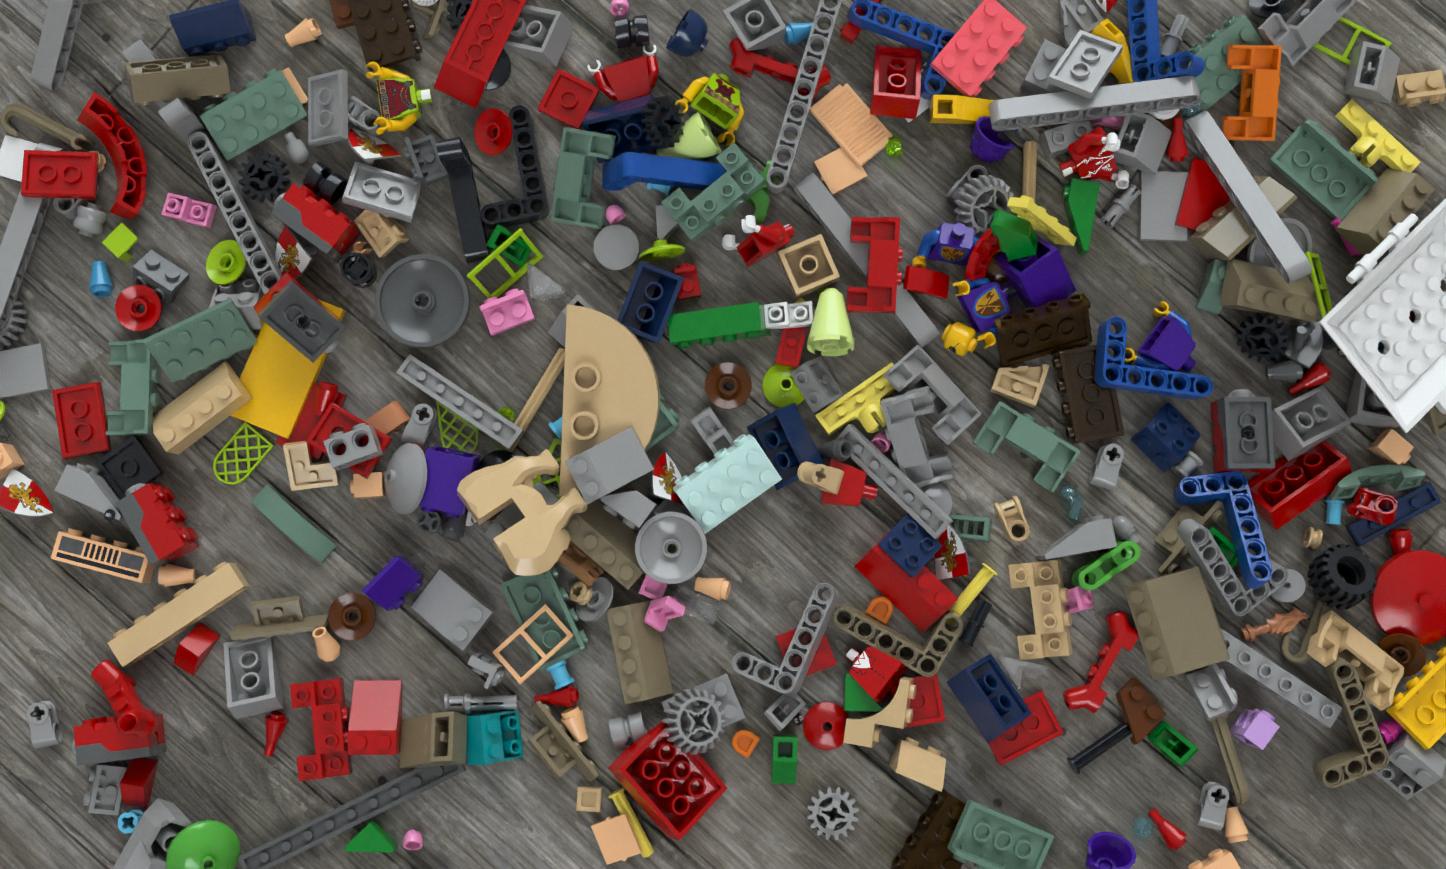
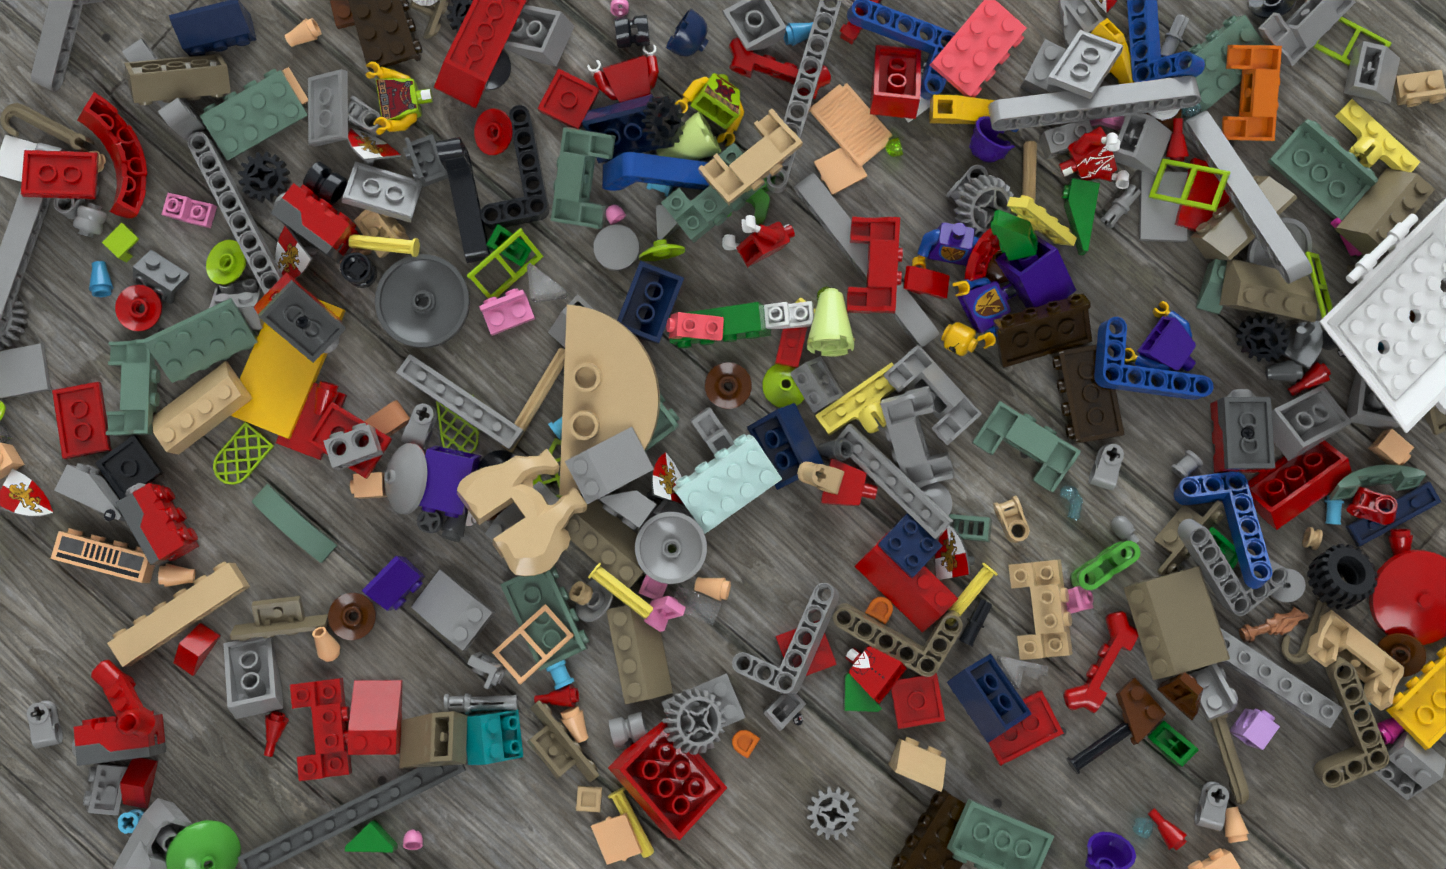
tan plate [283,441,340,491] -> none
light grey cylinder [284,132,309,164] -> none
clear neon green hinge [497,406,516,422] -> none
medium nougat hinge [558,540,604,586] -> none
red bracket [673,263,701,301] -> none
green slope [771,734,798,784] -> none
tan brick [777,234,840,300] -> none
red dish [803,702,849,750] -> none
tan arch [843,677,916,748] -> none
bright pink hinge [871,432,891,453] -> none
tan wing [990,364,1050,408] -> none
light grey slope [1036,515,1117,561] -> none
dark blue bracket [1130,403,1200,473] -> none
none -> light yellow axle [349,234,420,257]
none -> light yellow axle [588,562,653,619]
none -> coral bracket [666,312,724,341]
none -> tan bracket [698,109,803,206]
none -> lime window [1149,158,1230,212]
none -> reddish brown wing [1157,672,1203,721]

